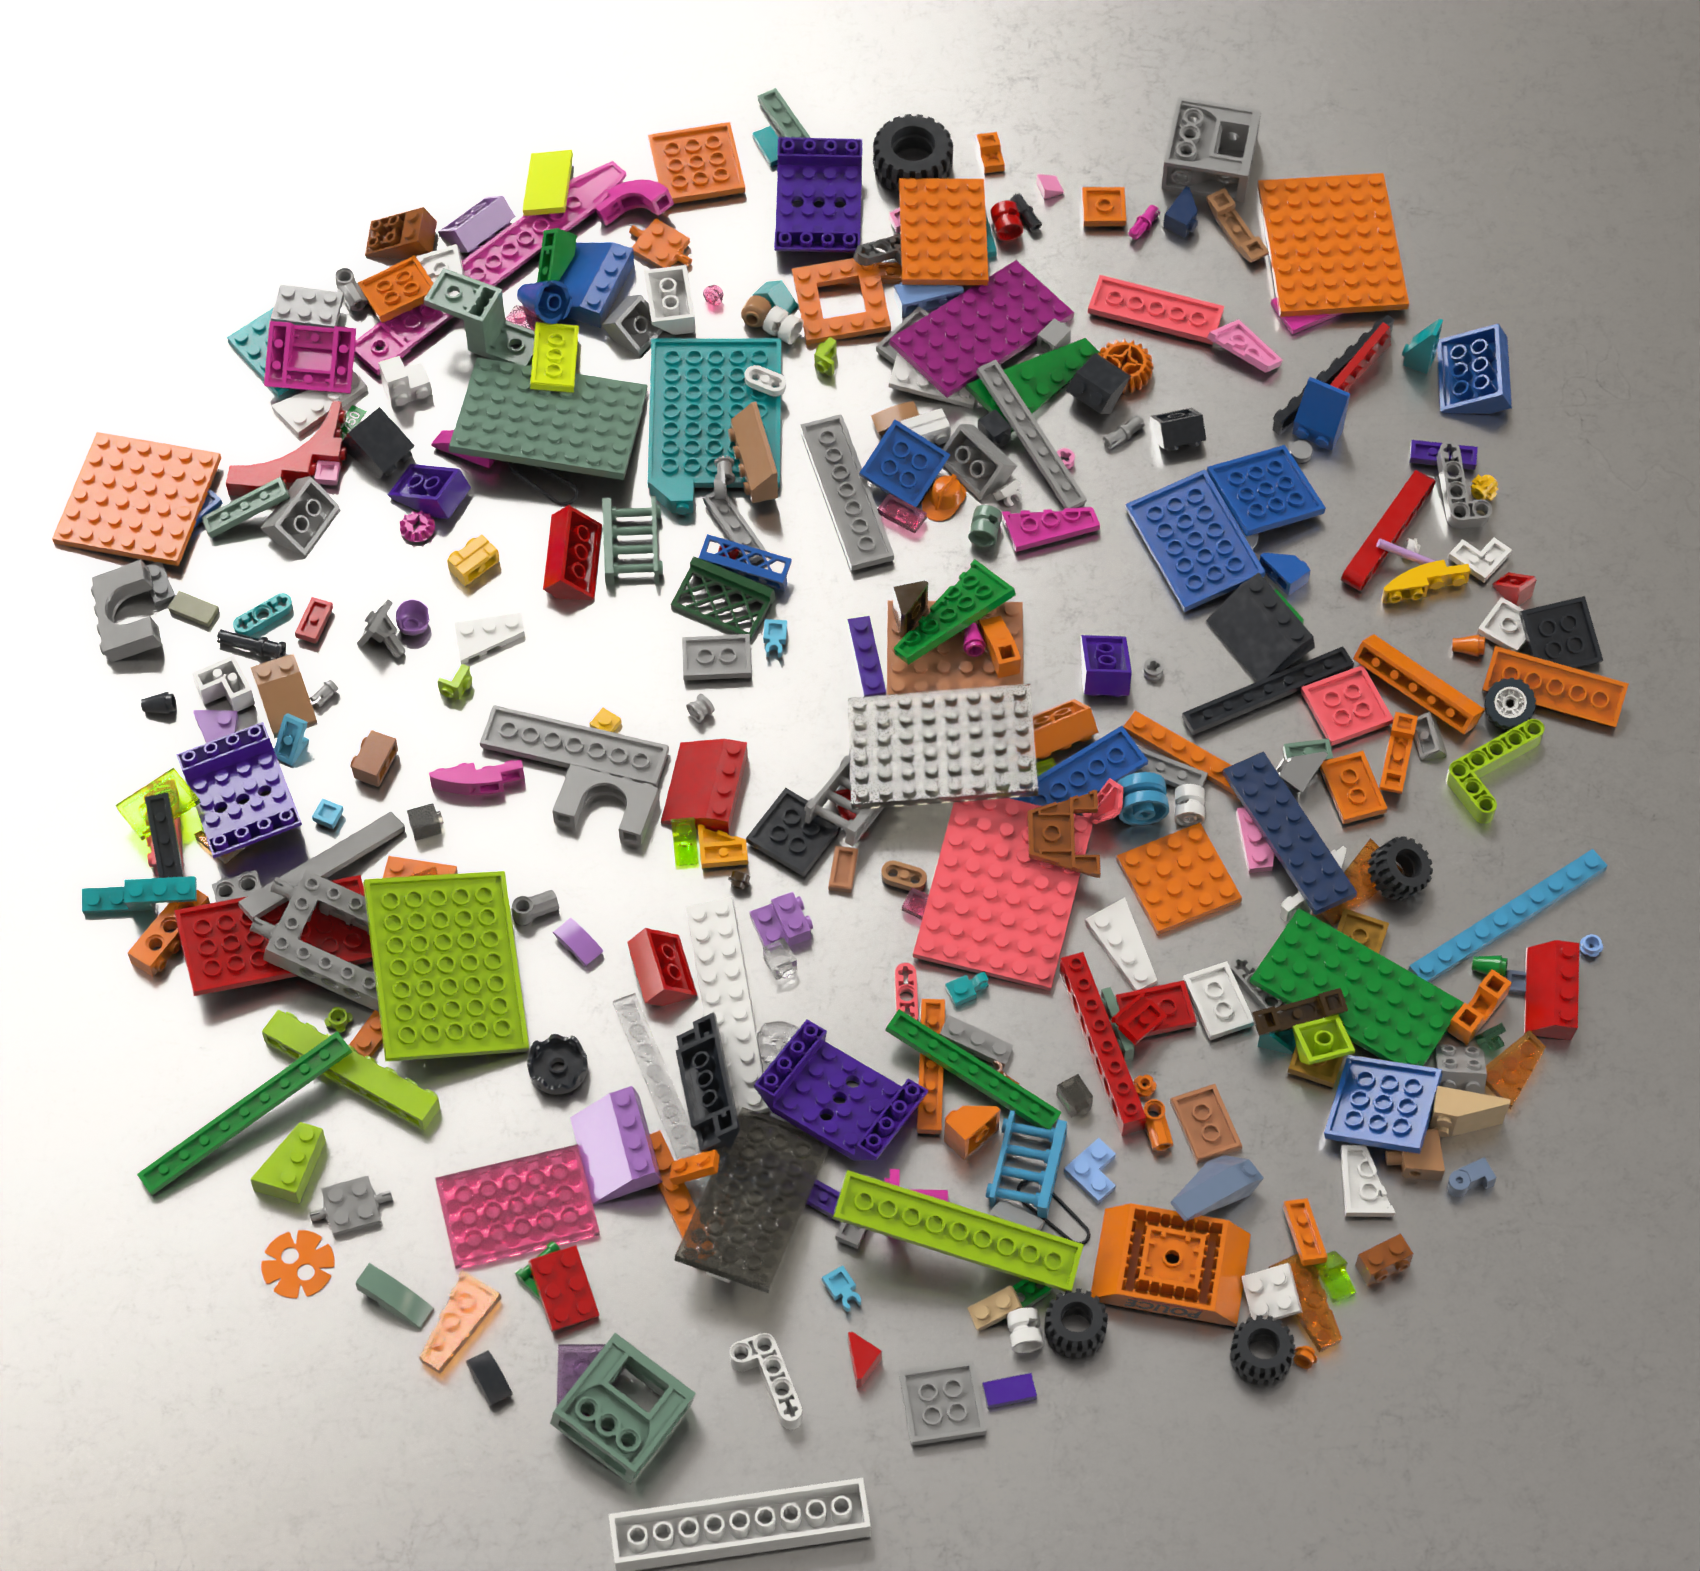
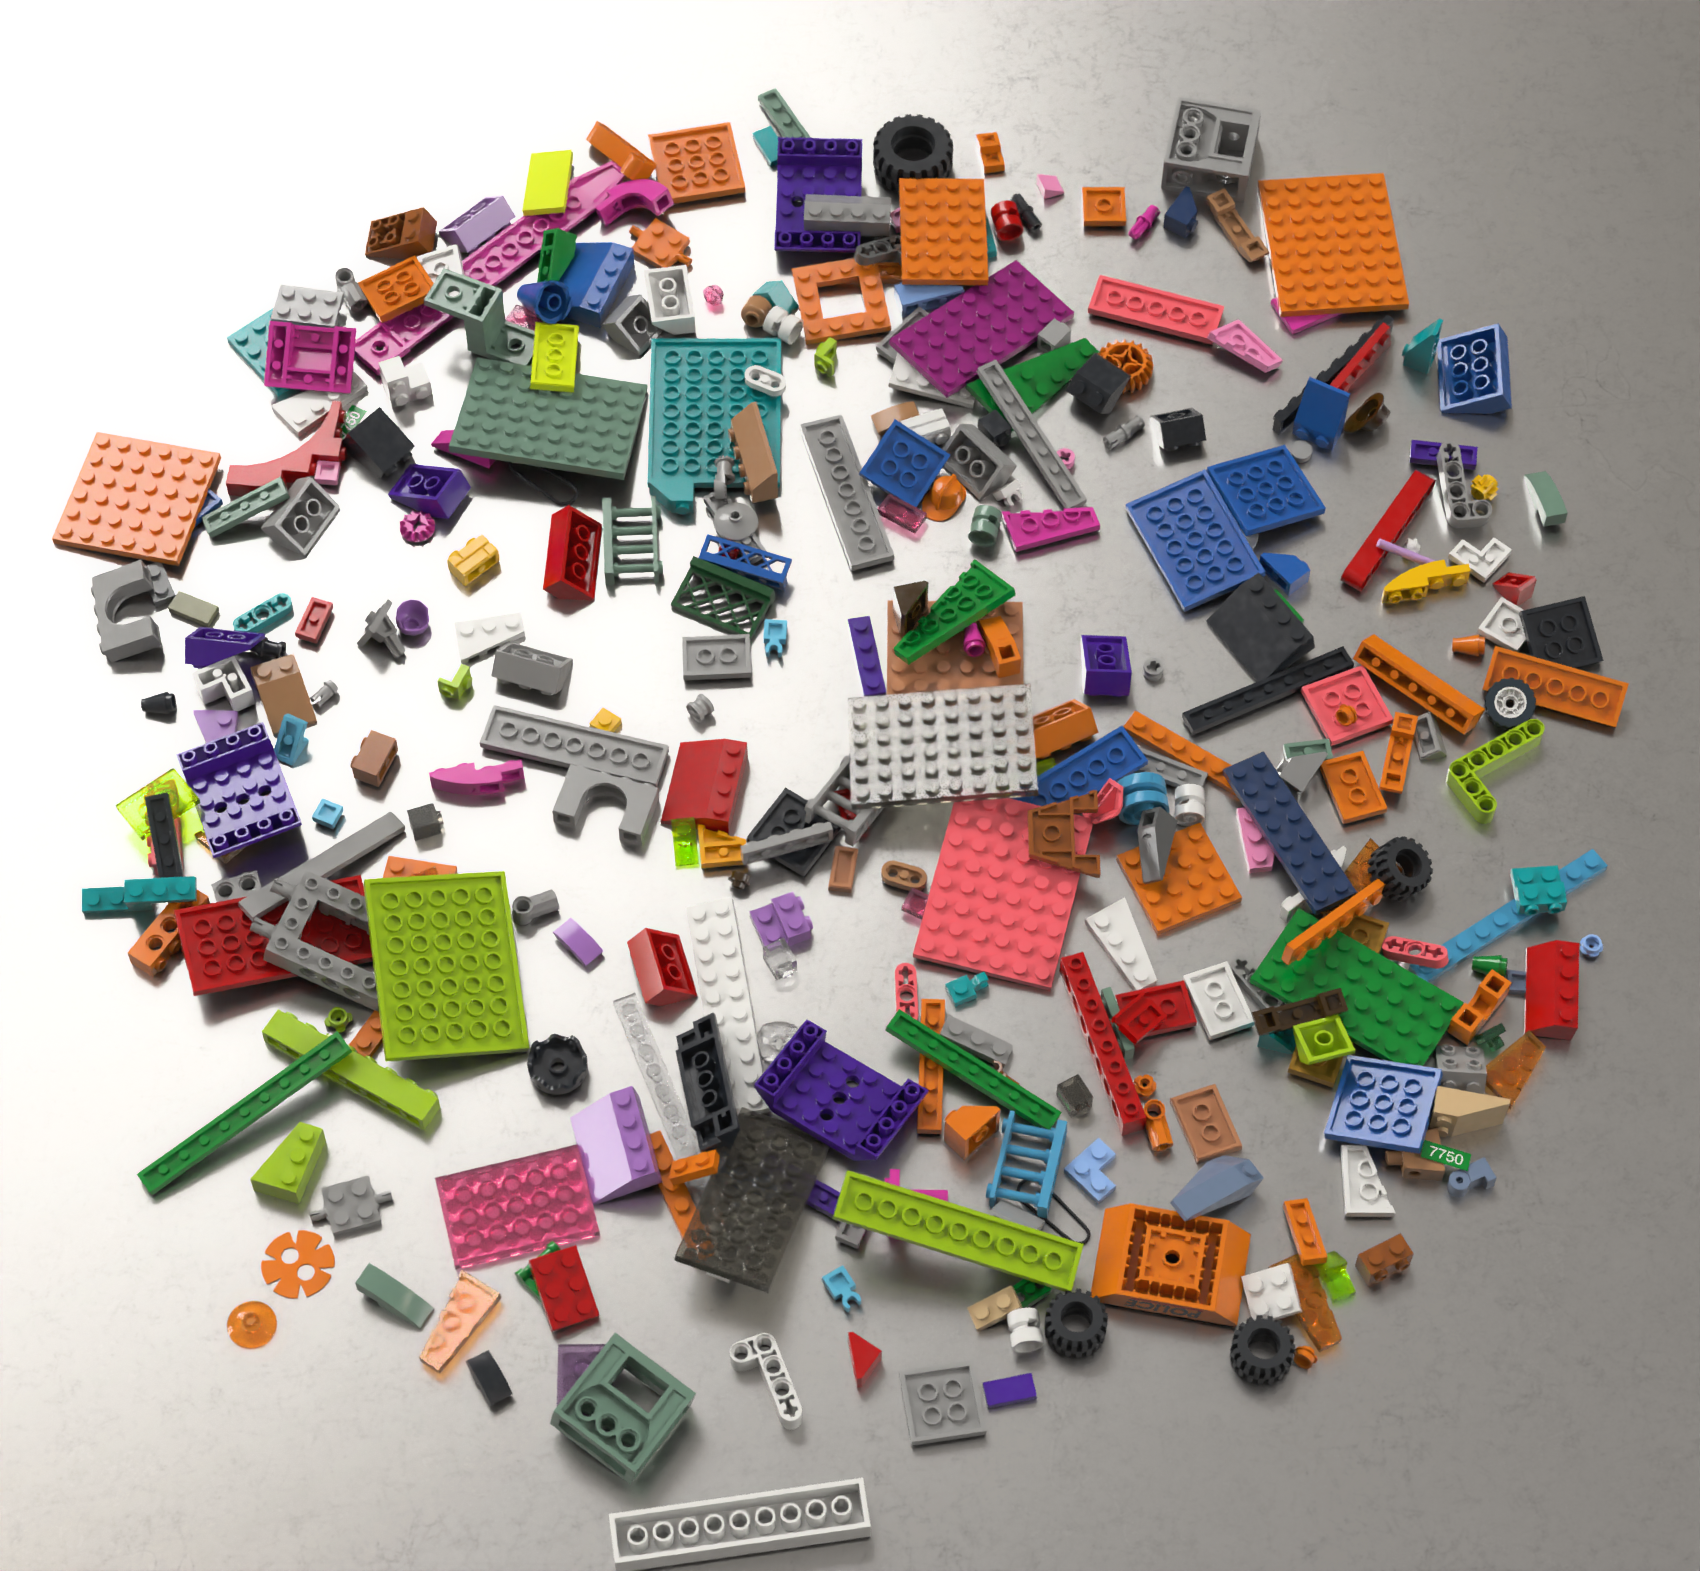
none -> dark purple slope [185,627,265,669]
none -> clear orange dish [227,1301,277,1348]
none -> light grey slope [491,642,573,695]
none -> orange beam [586,121,657,180]
none -> light grey dish [713,502,758,541]
none -> light grey plate [740,822,833,865]
none -> light grey slope [804,194,891,237]
none -> dark grey slope [1137,807,1178,884]
none -> orange plate [1281,879,1385,965]
none -> orange plate [1335,704,1357,726]
none -> dark brown piece [1343,392,1390,434]
none -> coral beam [1382,936,1449,969]
none -> green sticker [1421,1140,1471,1171]
none -> teal plate [1510,865,1567,916]
none -> sand green slope [1524,471,1568,527]

